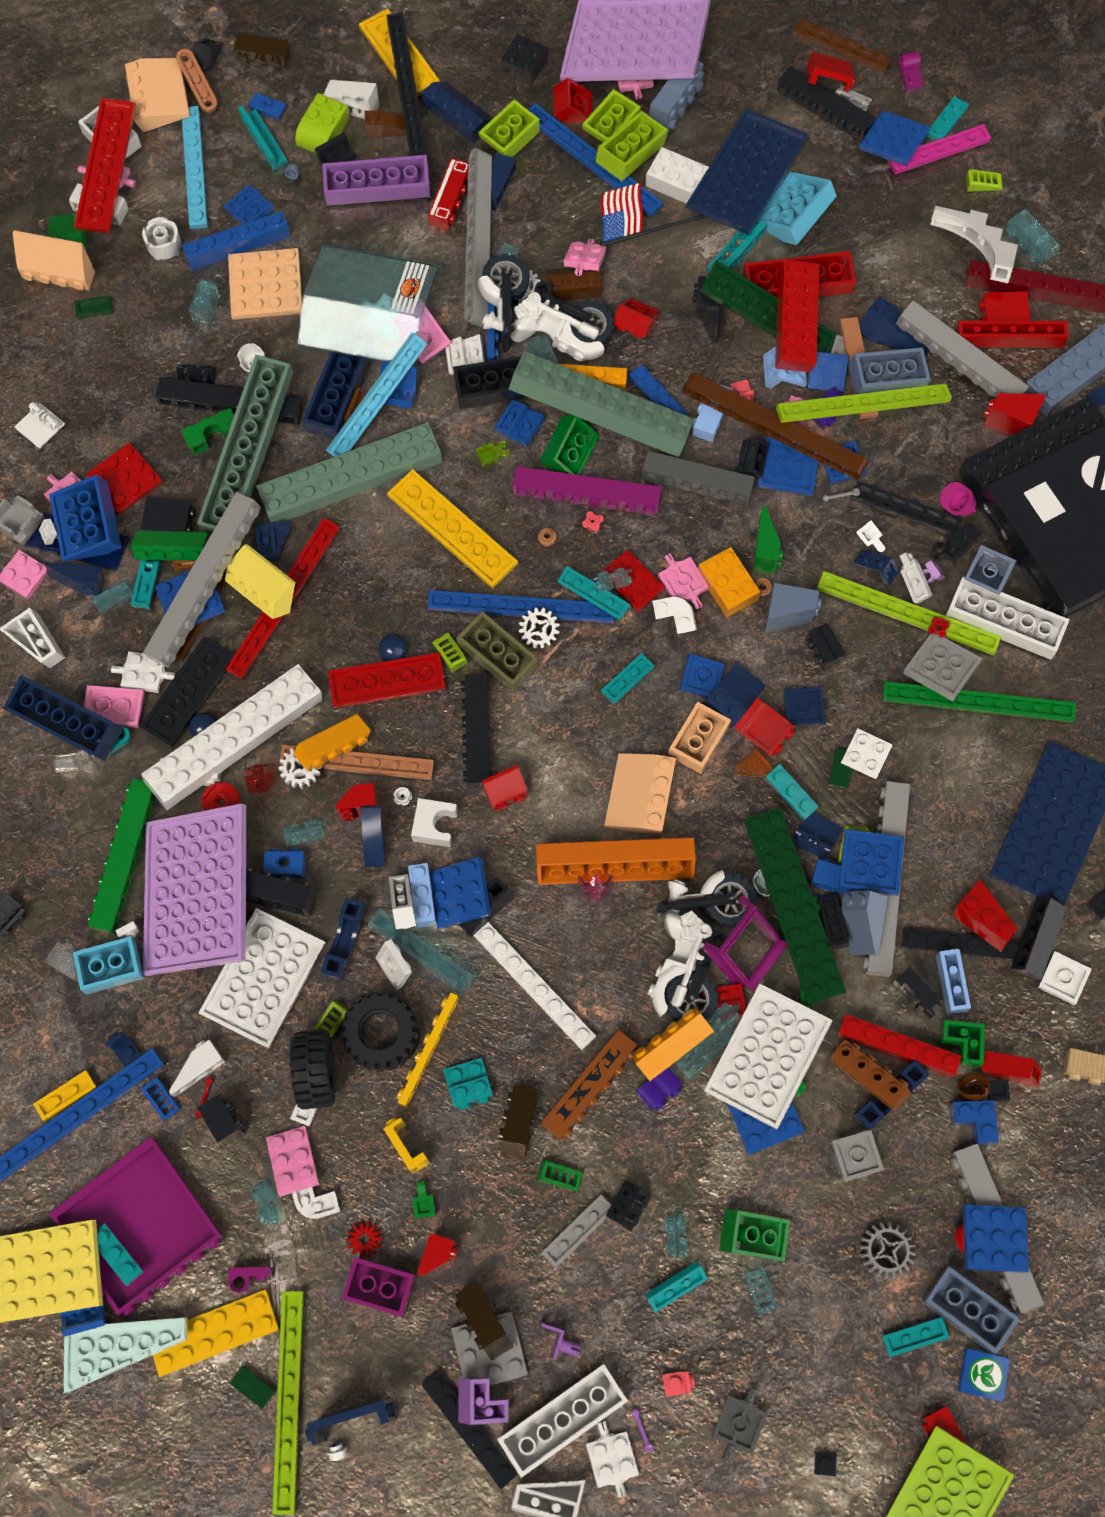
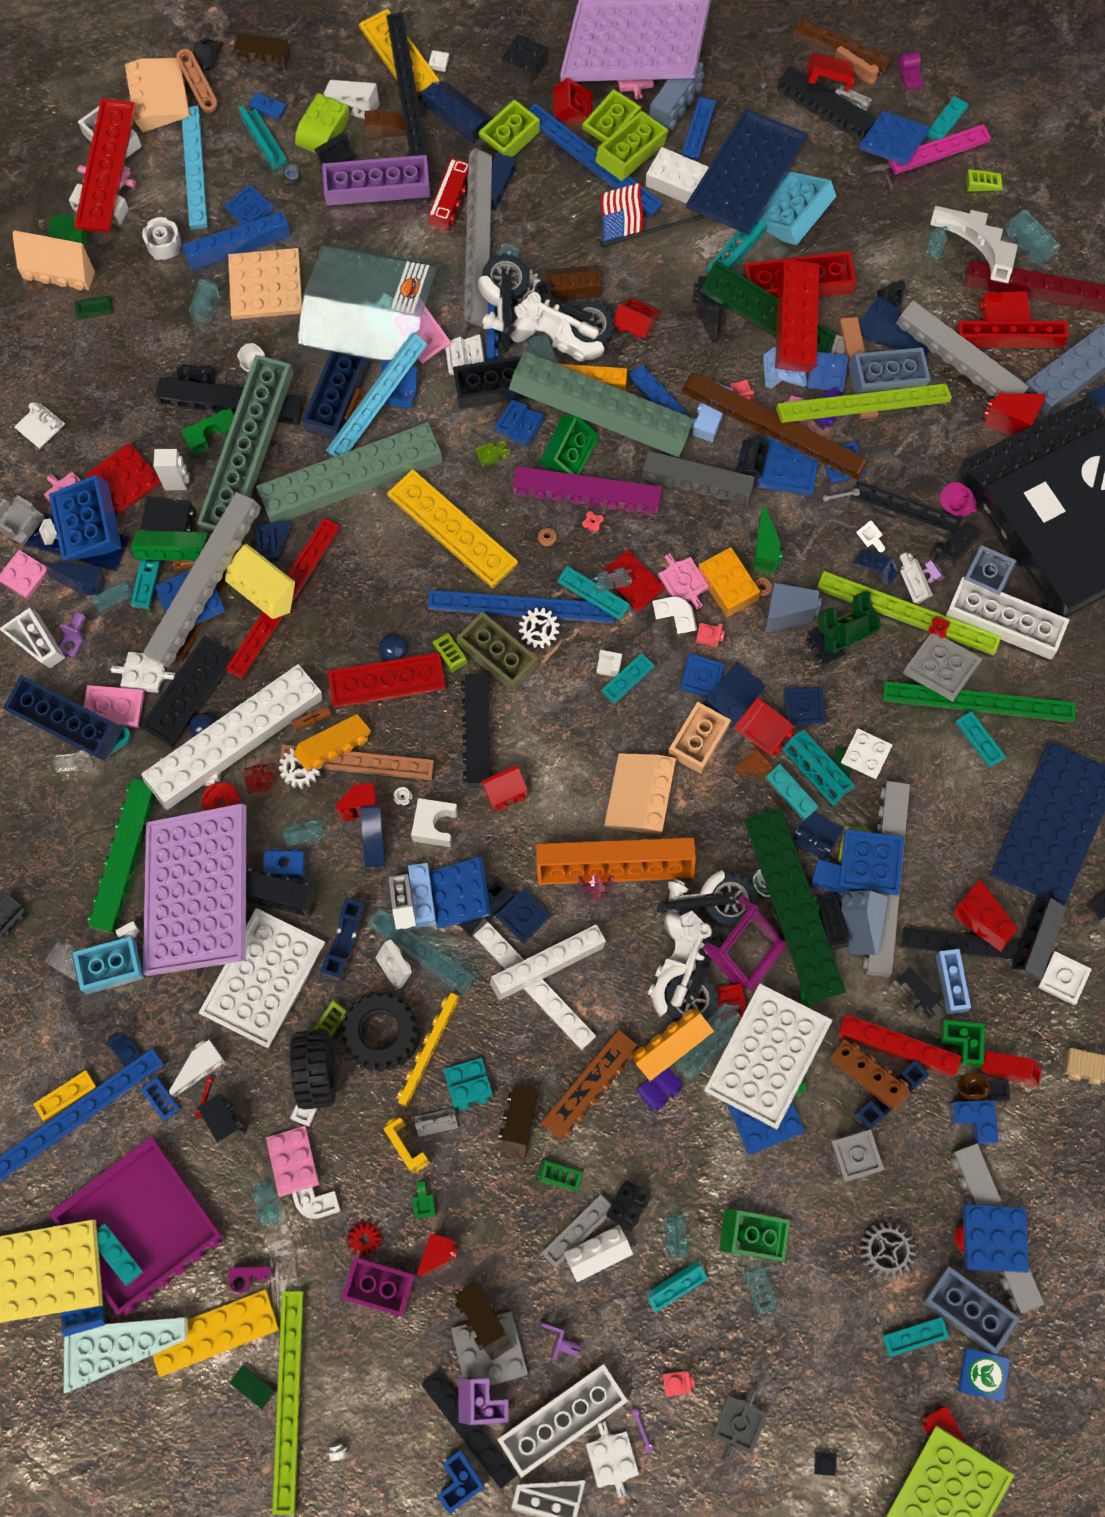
dark blue panel [305,1398,397,1446] -> none
bright pink plate [564,239,606,276] -> none
none -> medium lavender bracket [59,612,86,657]
none -> white brick [154,449,190,490]
none -> dark orange pin [292,706,332,731]
none -> light grey hinge [415,1108,458,1137]
none -> white plate [429,51,449,72]
none -> blue brick [437,1449,486,1514]
none -> white brick [490,925,606,1001]
none -> dark blue plate [495,889,551,945]
none -> white brick [564,1225,633,1282]
none -> white panel [596,650,622,677]
none -> blue plate [682,97,716,162]
none -> coral bracket [696,623,725,647]
none -> teal fence [782,729,855,806]
none -> dark green bracket [818,591,880,653]
none -> nougat plate [835,46,879,85]
none -> black plate [877,280,906,308]
none -> clear light blue hinge [925,226,948,259]
none -> teal plate [955,711,1006,769]

